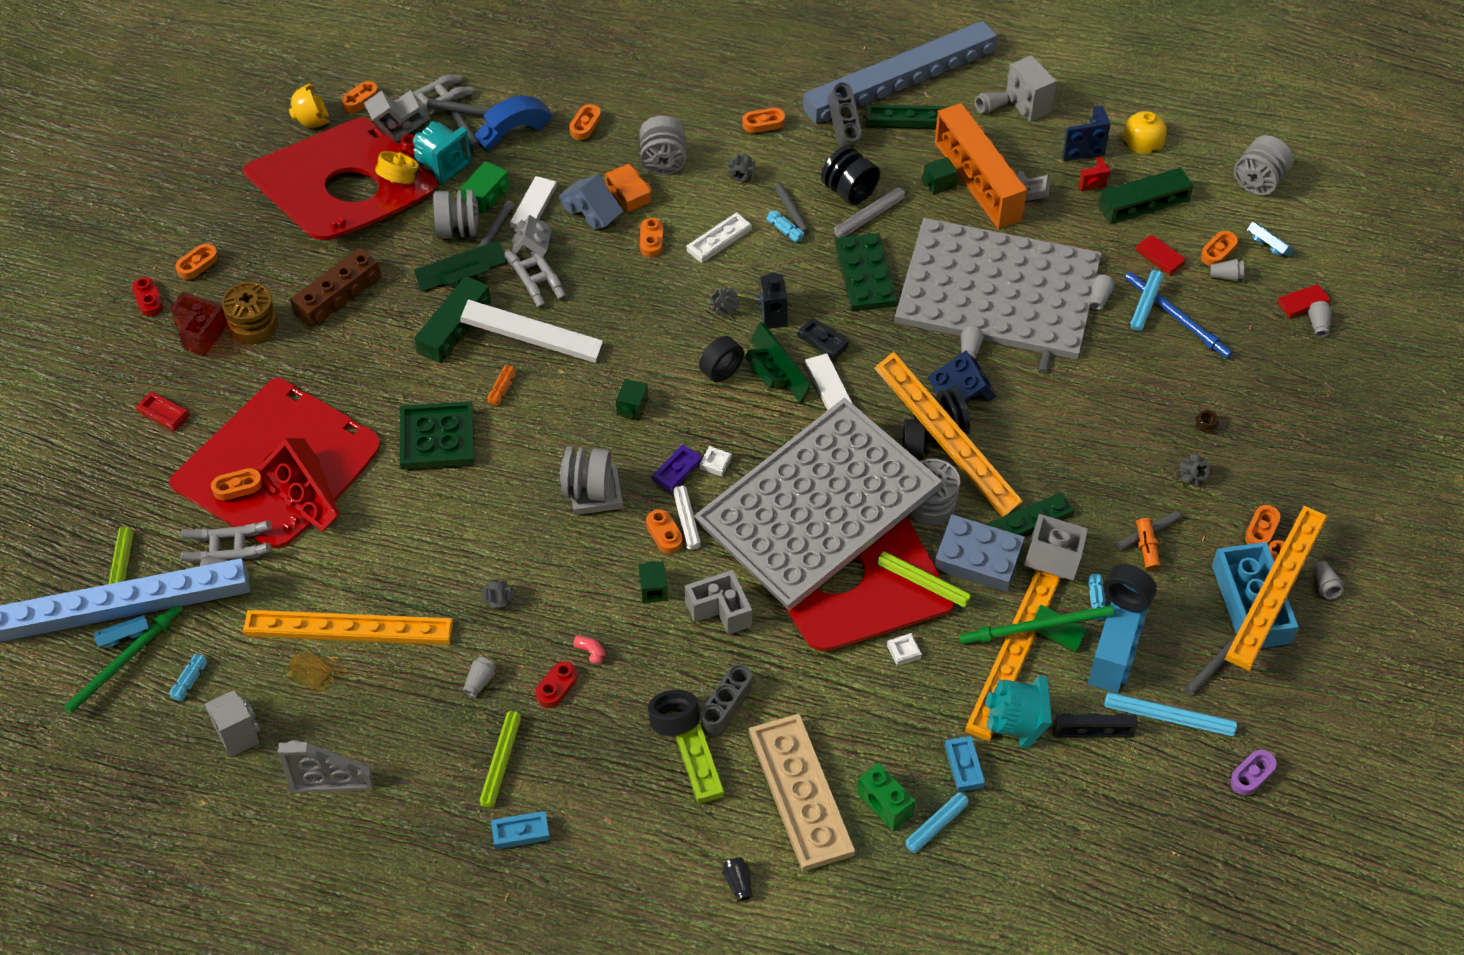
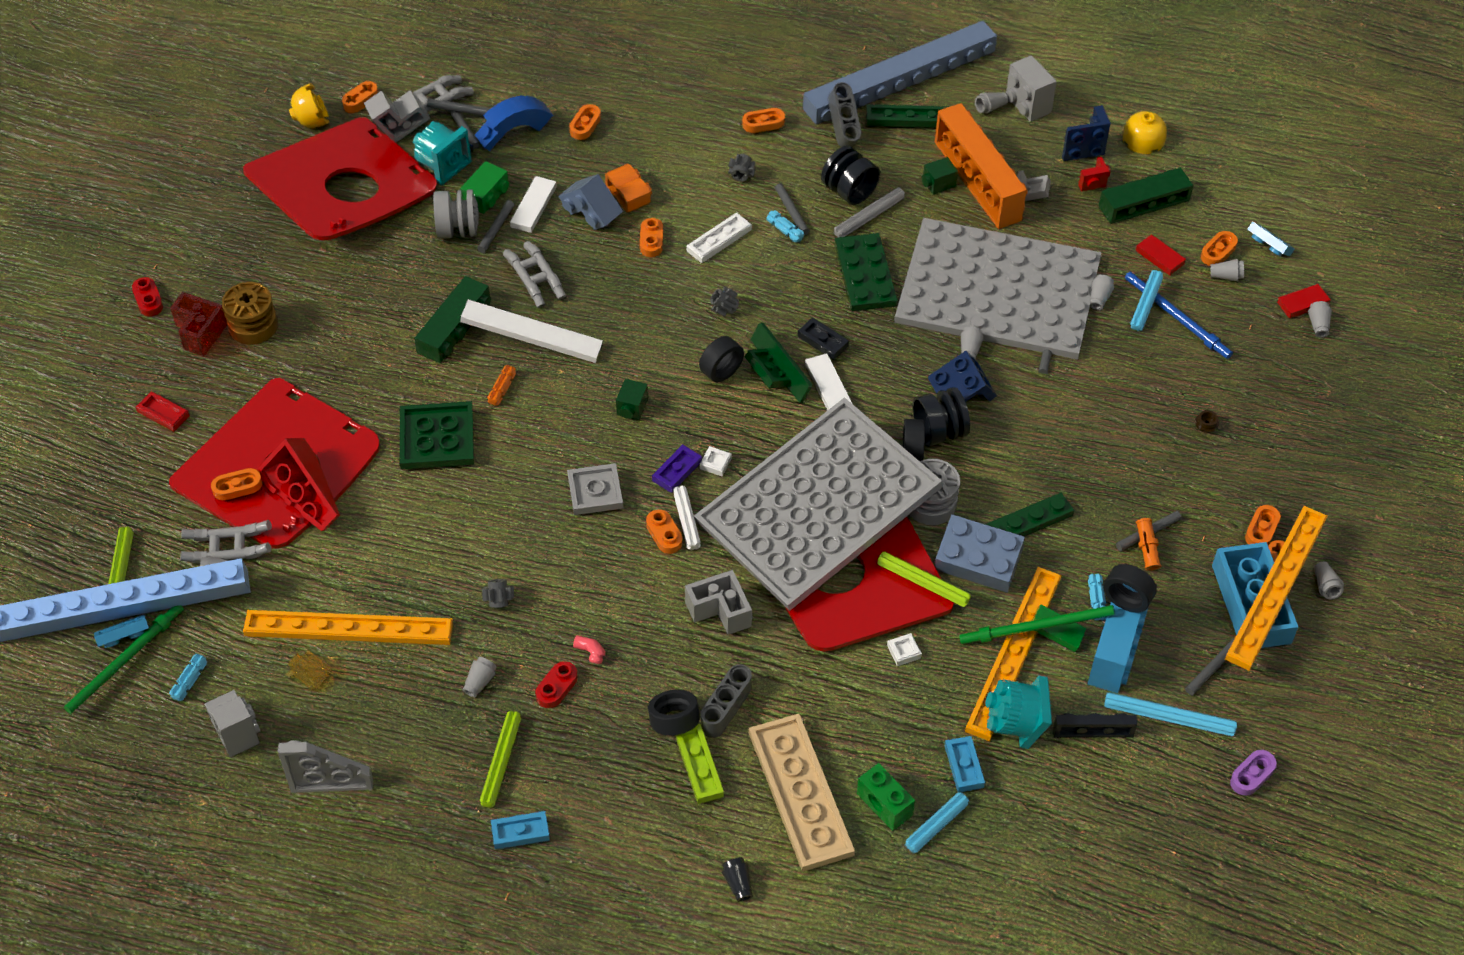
orange plate [176,244,218,280] -> none
reddish brown brick [290,247,381,328] -> none
yellow wheel [375,151,418,184] -> none
red plate [397,134,415,155] -> none
dark green bracket [414,241,506,291] -> none
light grey bracket [512,215,552,257] -> none
light grey wheel [560,445,611,501] -> none
dark green brick [638,561,668,603] -> none
light grey wheel [639,116,686,175] -> none
black torso [759,272,788,329] -> none
light orange tile [874,352,1023,517] -> none
light grey brick [1024,514,1088,580] -> none
dark grey gear [1178,454,1211,486] -> none
light grey wheel [1234,135,1294,195] -> none

